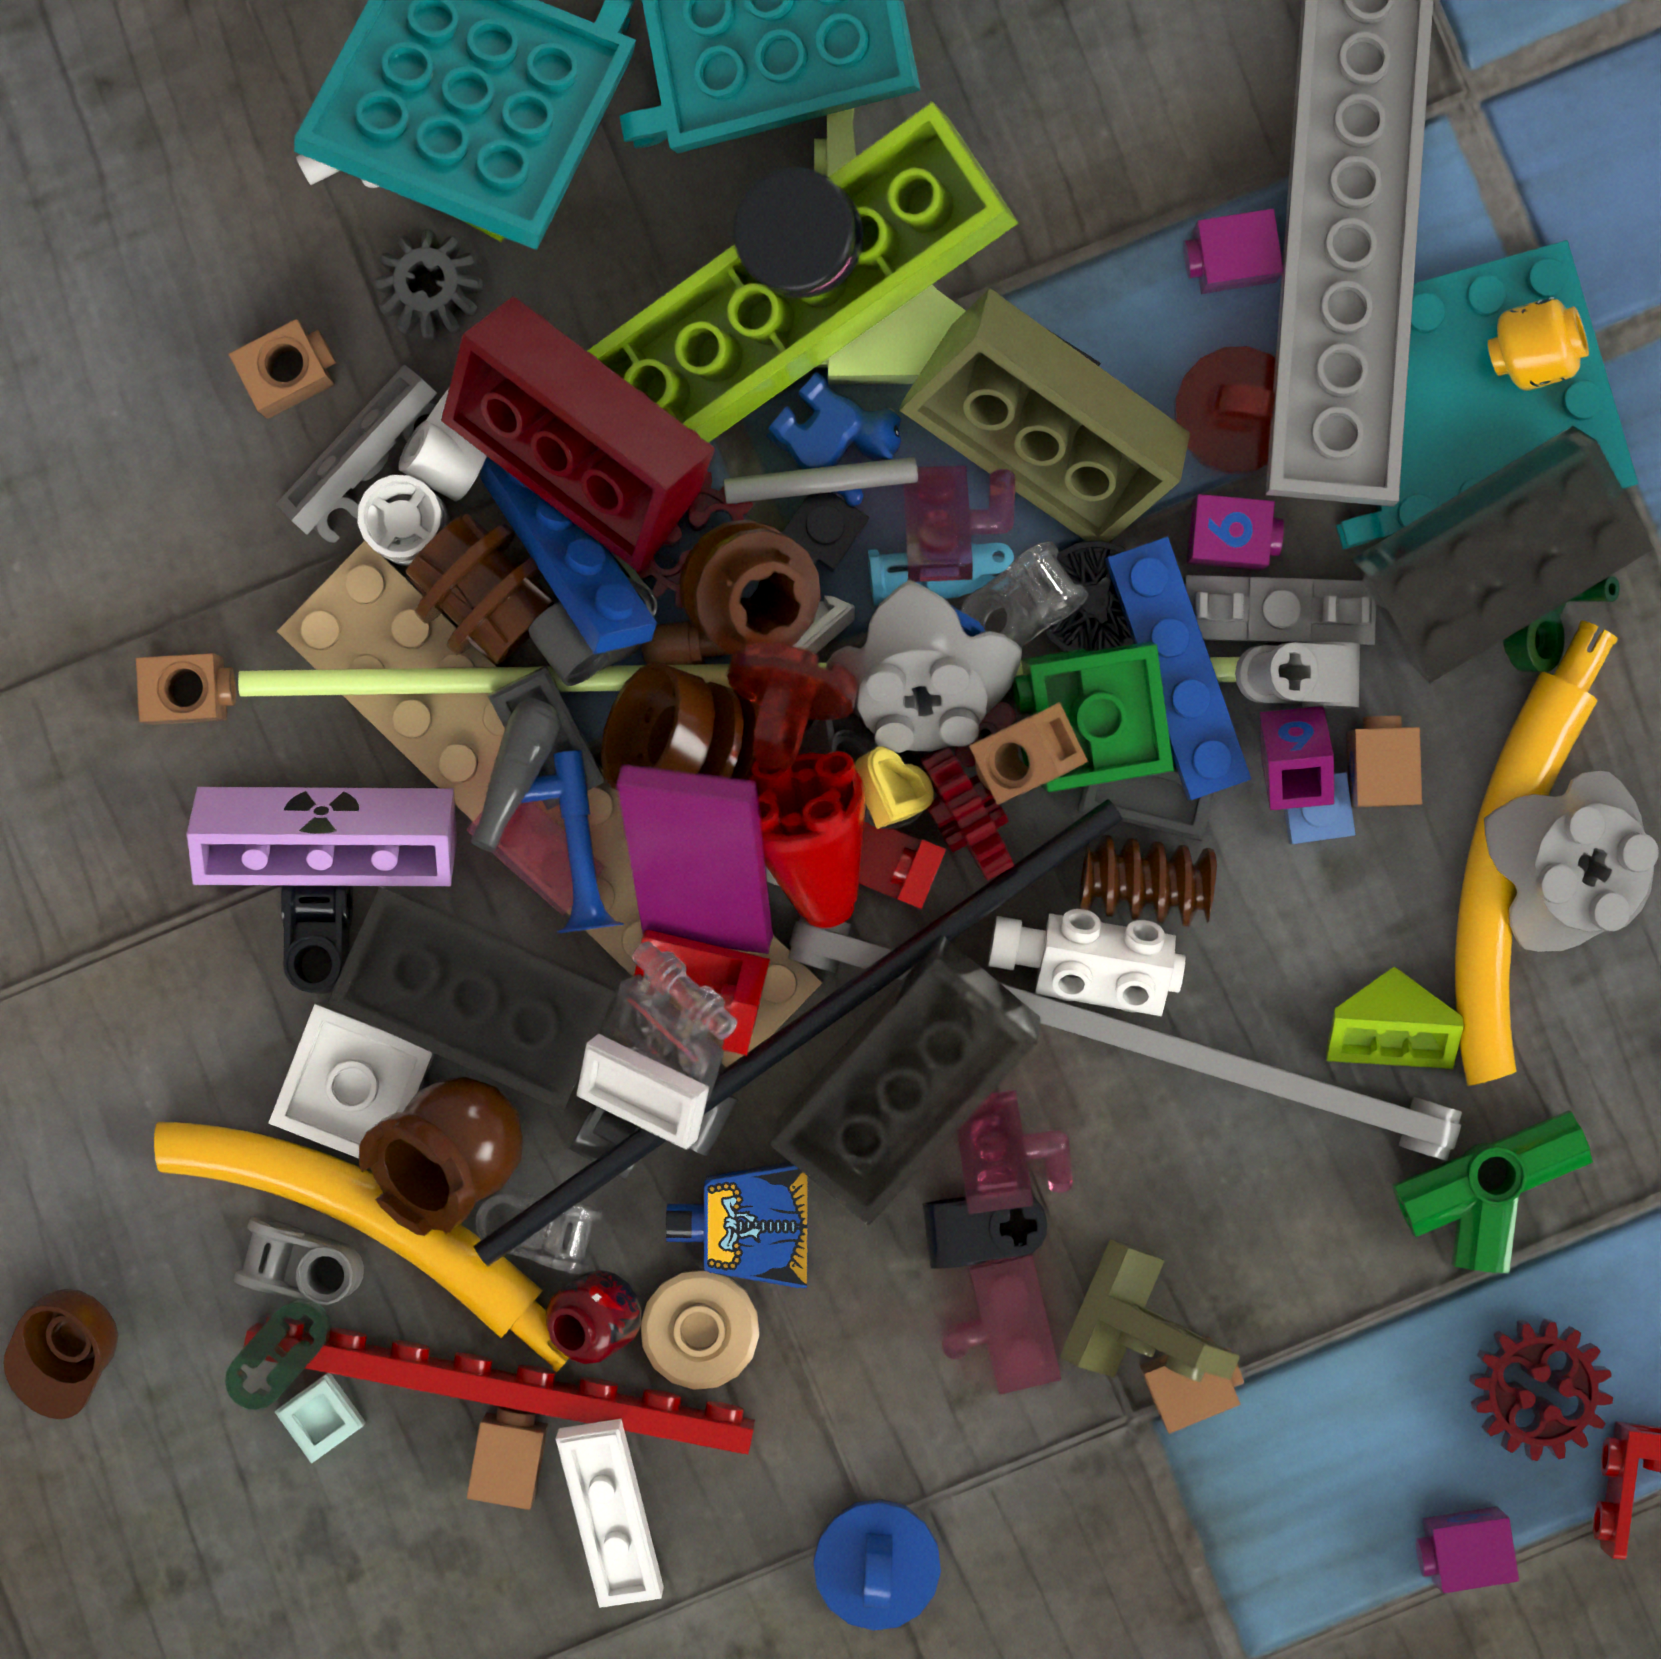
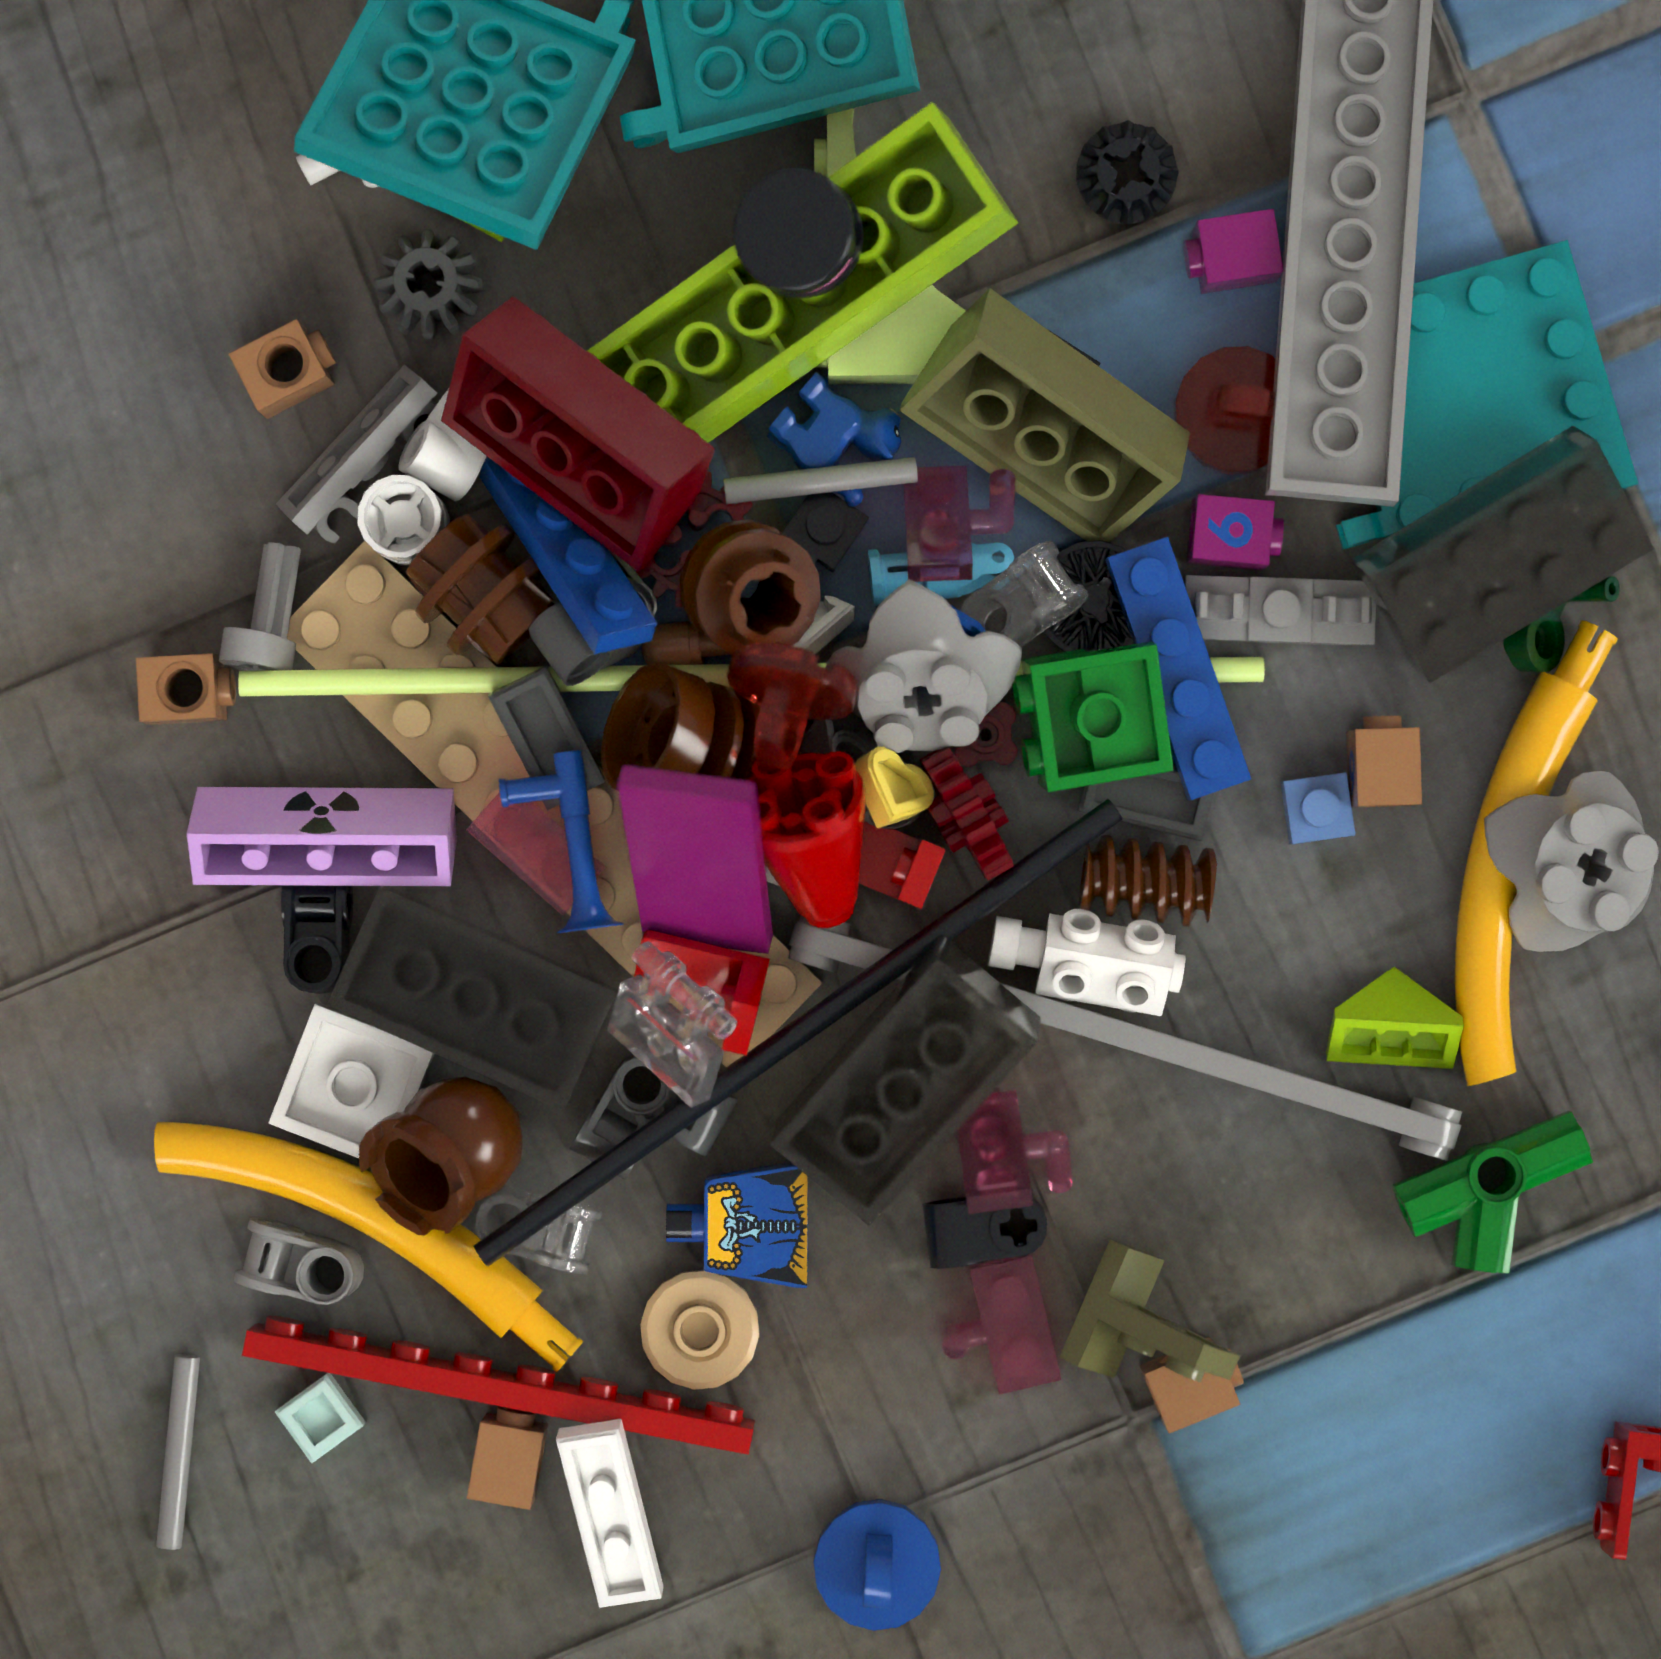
reddish brown cap [3,1288,119,1419] -> none
clear green beam [225,1299,331,1410] -> none
dark grey piece [471,699,561,852] -> none
dark red head [546,1270,641,1364] -> none
white tile [576,1034,709,1150] -> none
medium nougat brick [969,703,1088,805] -> none
light grey piece [1235,642,1360,709] -> none
magenta brick [1260,706,1334,810] -> none
magenta brick [1416,1506,1520,1594] -> none
dark red gear [1469,1318,1613,1461] -> none
yellow head [1488,297,1589,391] -> none
none -> light grey piece [156,1354,200,1550]
none -> light grey piece [218,542,301,671]
none -> black gear [1076,120,1179,224]

